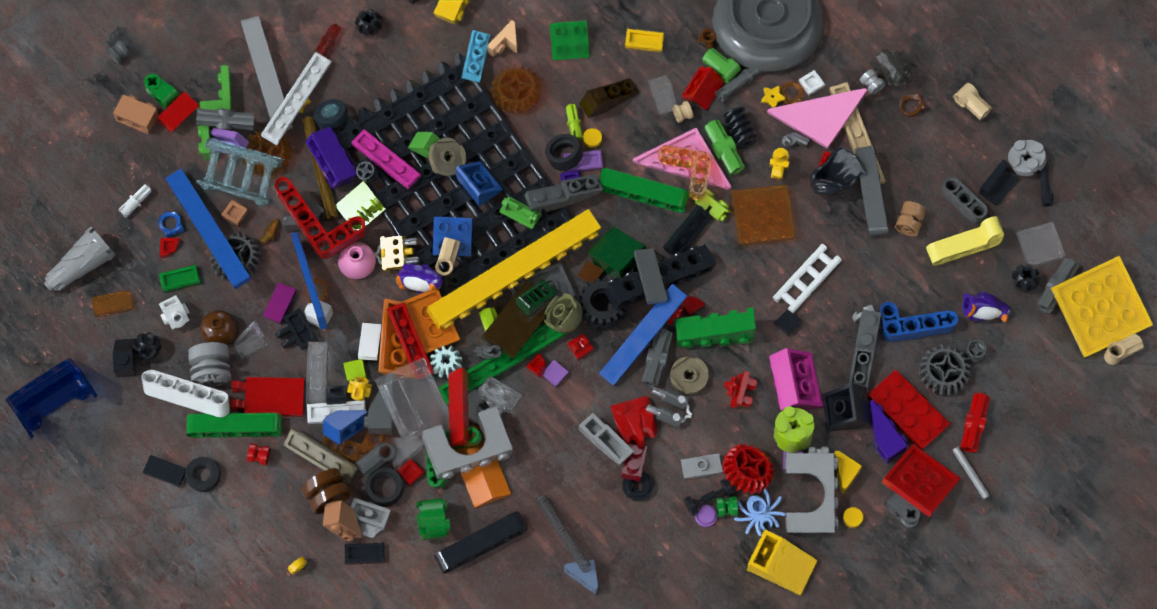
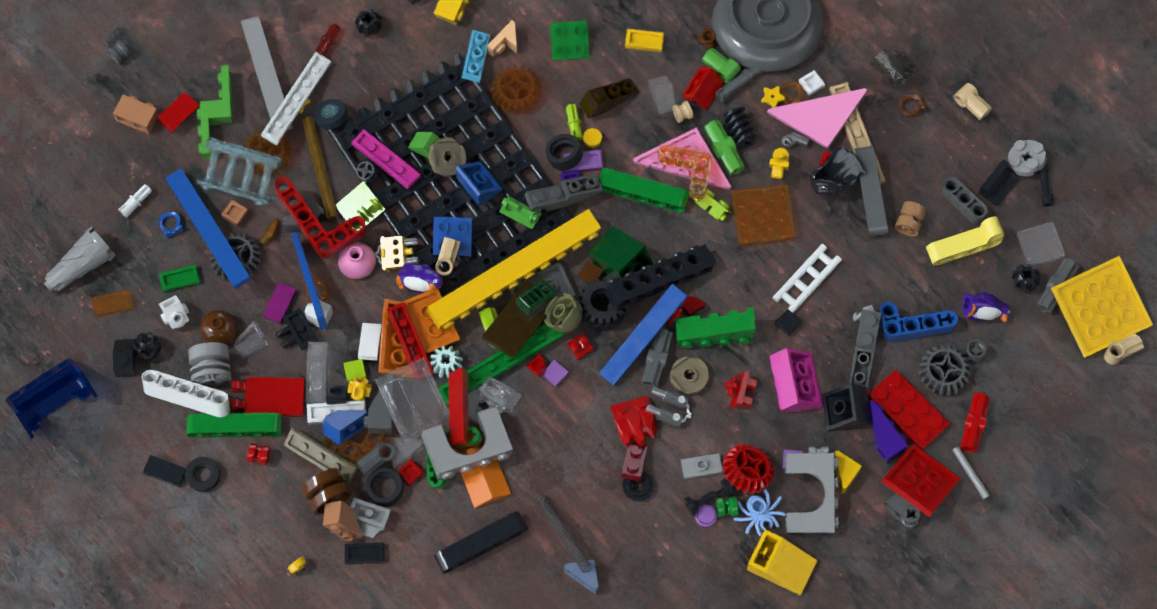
green piece [144,74,180,109] -> none
red tile [160,238,180,258] -> none
dark grey piece [196,108,254,130] -> none
medium lavender tile [211,128,249,148] -> none
dark purple brick [306,127,357,190] -> none
green brick [416,498,450,541] -> none
dark grey pin [474,344,501,359] -> none
light grey slope [579,413,634,465] -> none
dark grey tile [634,248,668,305] -> none
black plate [663,205,711,258] -> none
lime brick [773,406,814,453] -> none
yellow tile [843,507,863,528] -> none
light grey wheel [860,69,886,95] -> none

